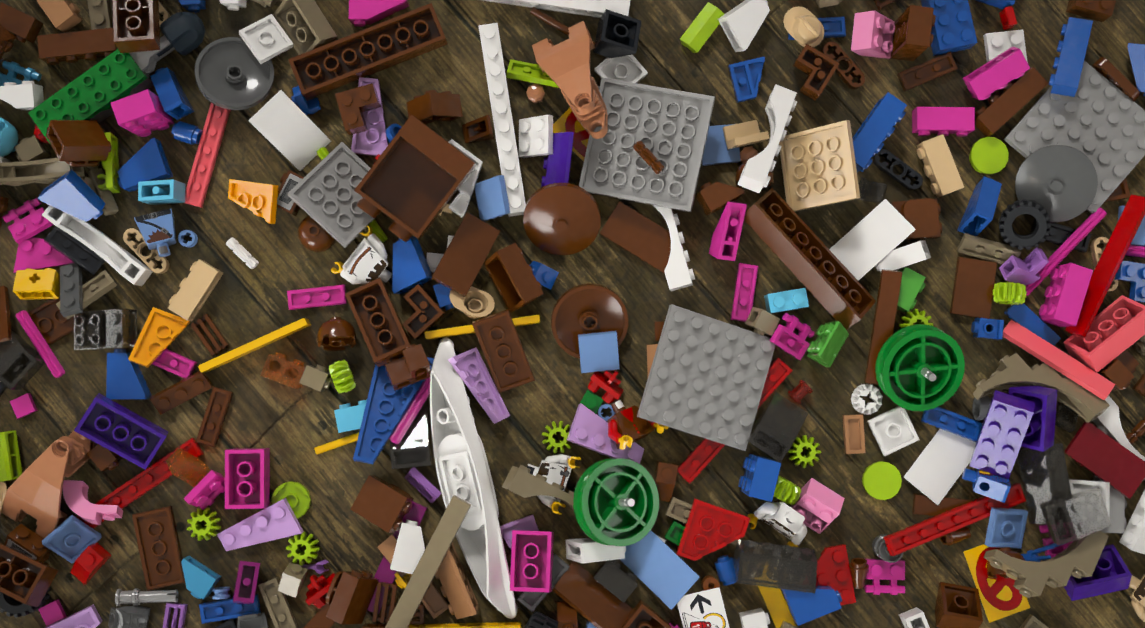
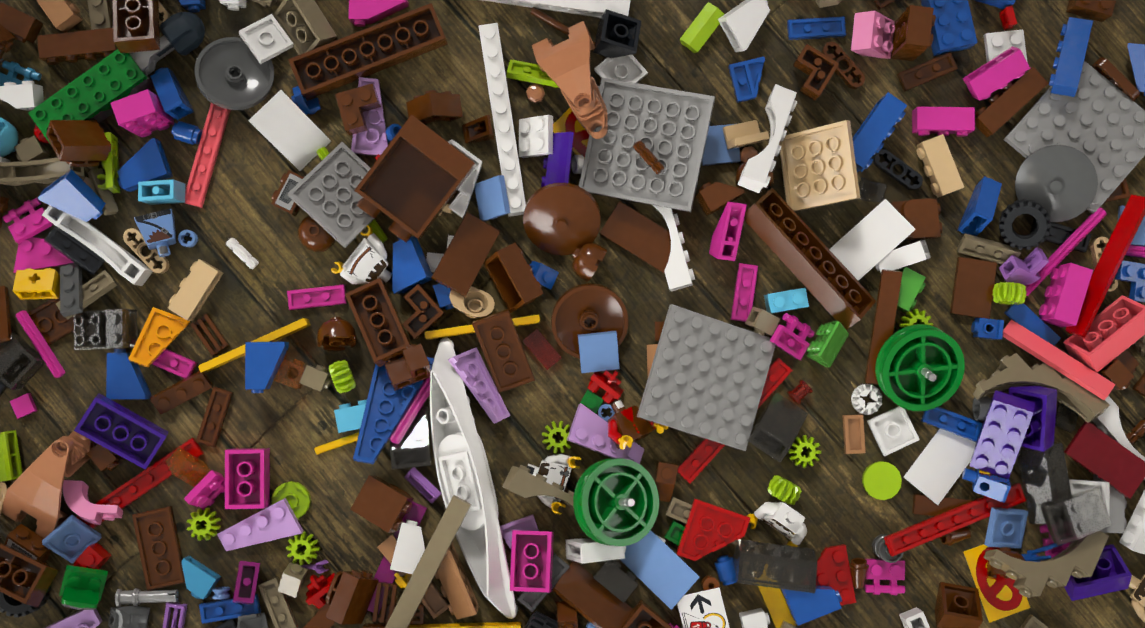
dark pink tile [38,599,67,627] -> none
light orange wing [228,179,278,224] -> none
blue brick [738,454,781,502] -> none
tan piece [783,6,824,47] -> none
bright pink slope [791,478,845,534] -> none
lime tile [969,137,1009,175] -> none
none -> green piece [59,565,108,610]
none -> blue slope [245,342,289,393]
none -> clear red tile [523,329,562,370]
none -> white tile [571,155,584,174]
none -> reddish brown cylinder [571,243,607,282]

